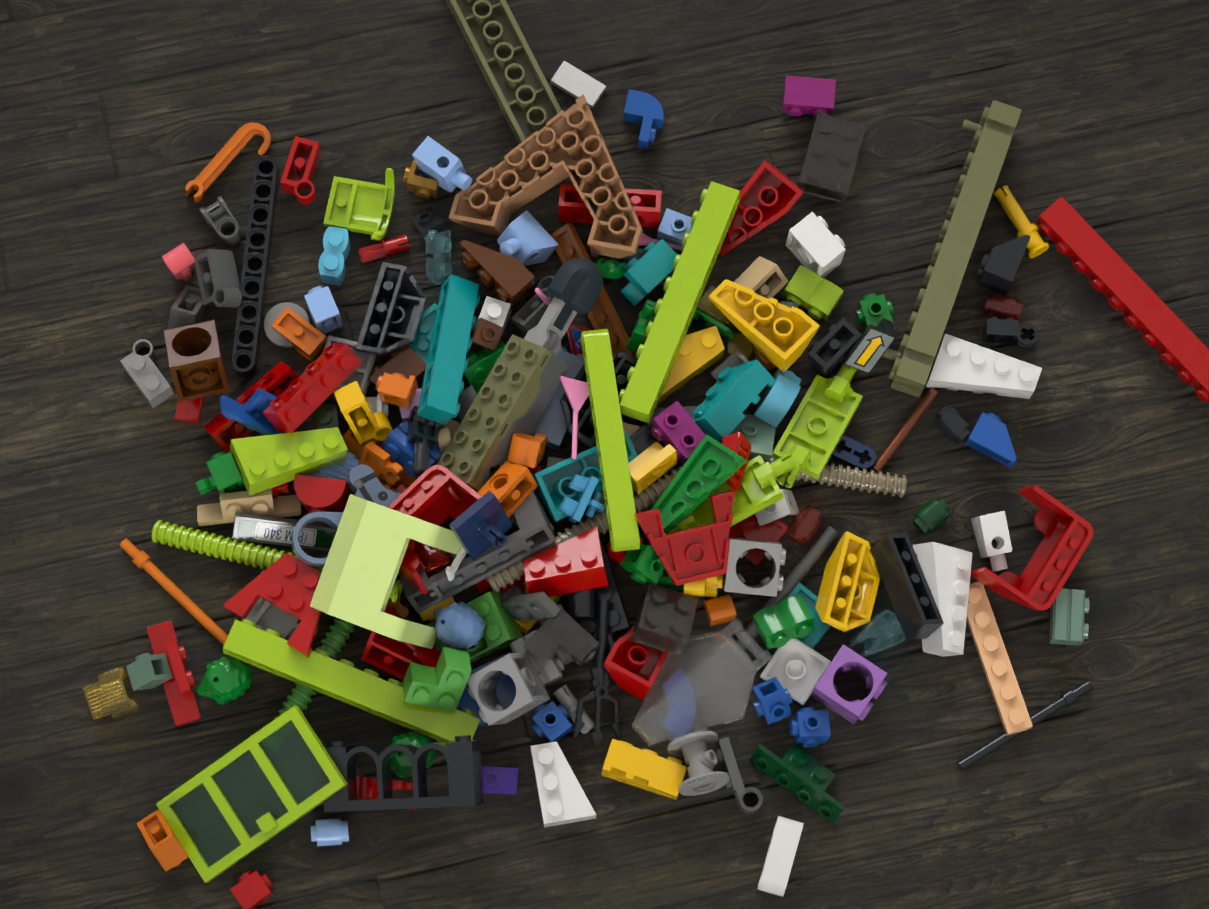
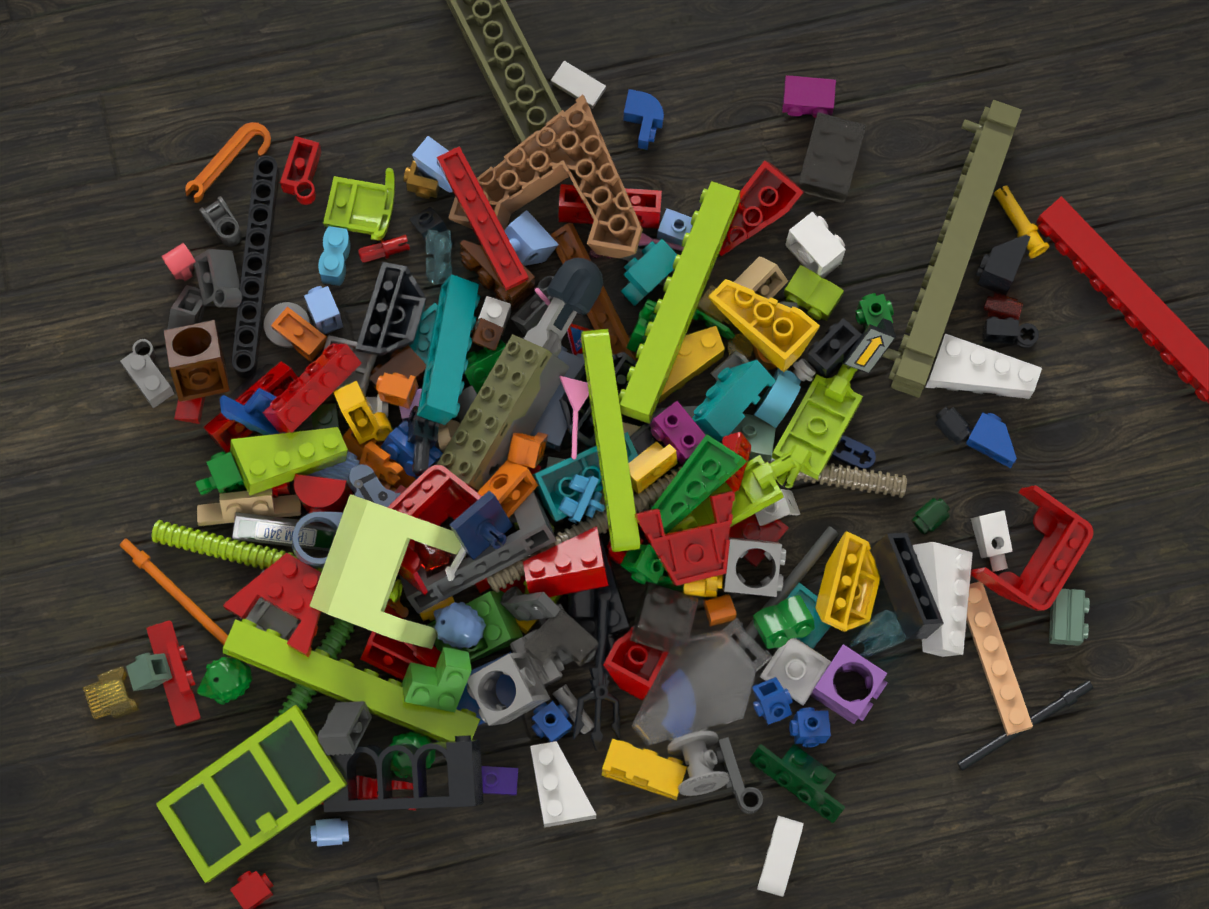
orange slope [136,809,188,872] -> none
green plate [595,258,627,279] -> none
clear red brick [787,505,824,545] -> none
copper bar [871,388,938,473] -> none
none -> dark grey brick [318,701,372,756]
none -> red plate [437,146,529,291]
none -> light grey plate [793,358,816,382]

